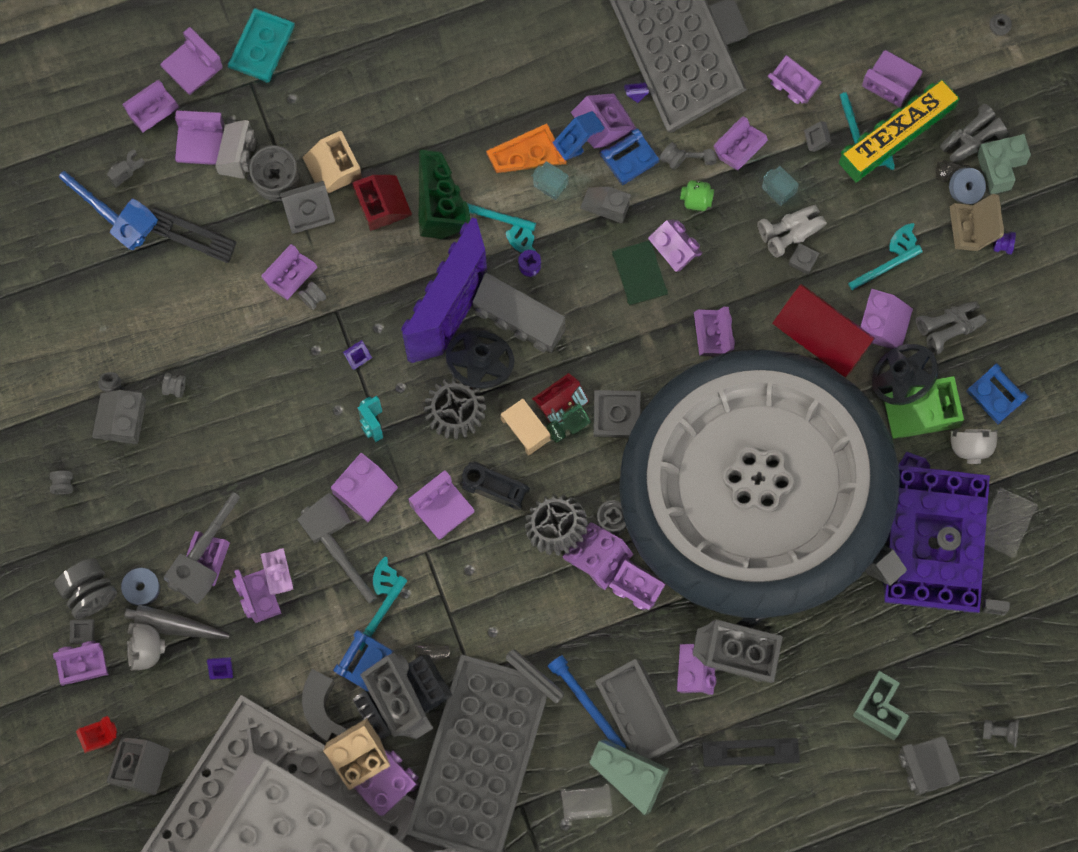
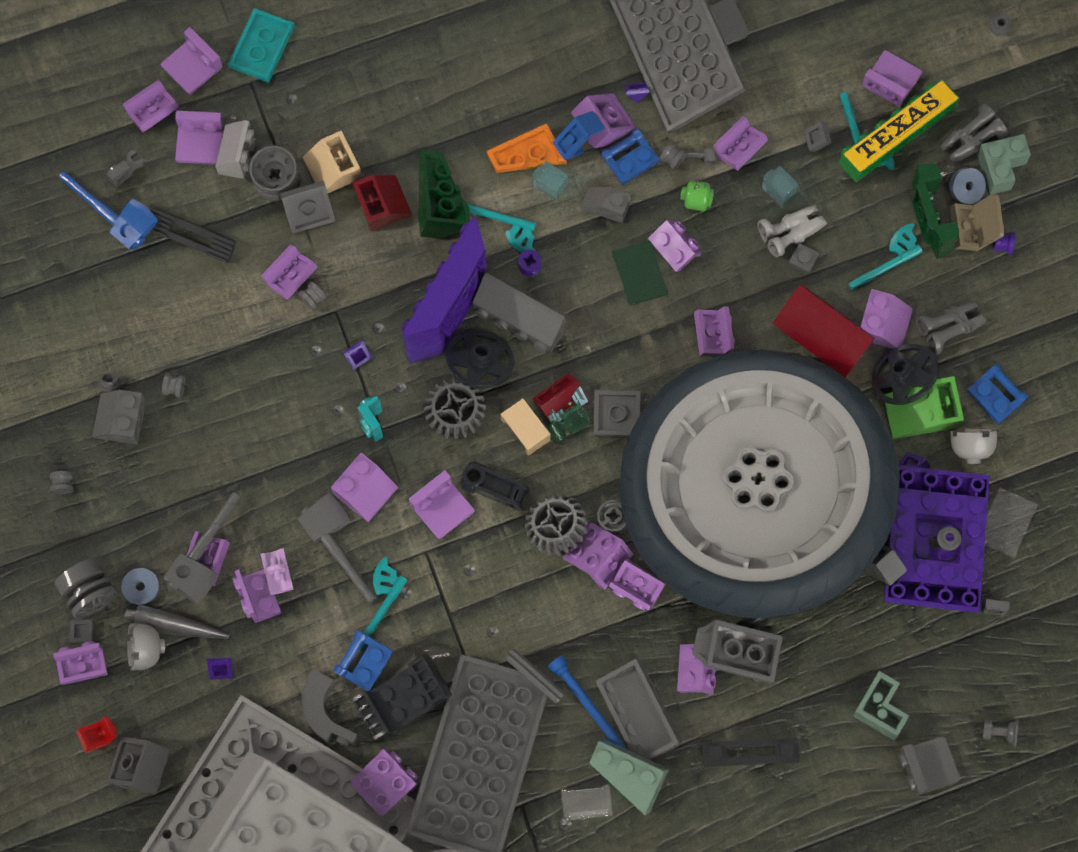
tan slope [323,719,390,790] -> none
dark grey slope [360,652,433,739] -> none
medium lavender bracket [768,55,822,104] -> none
none -> dark green plate [911,164,959,259]

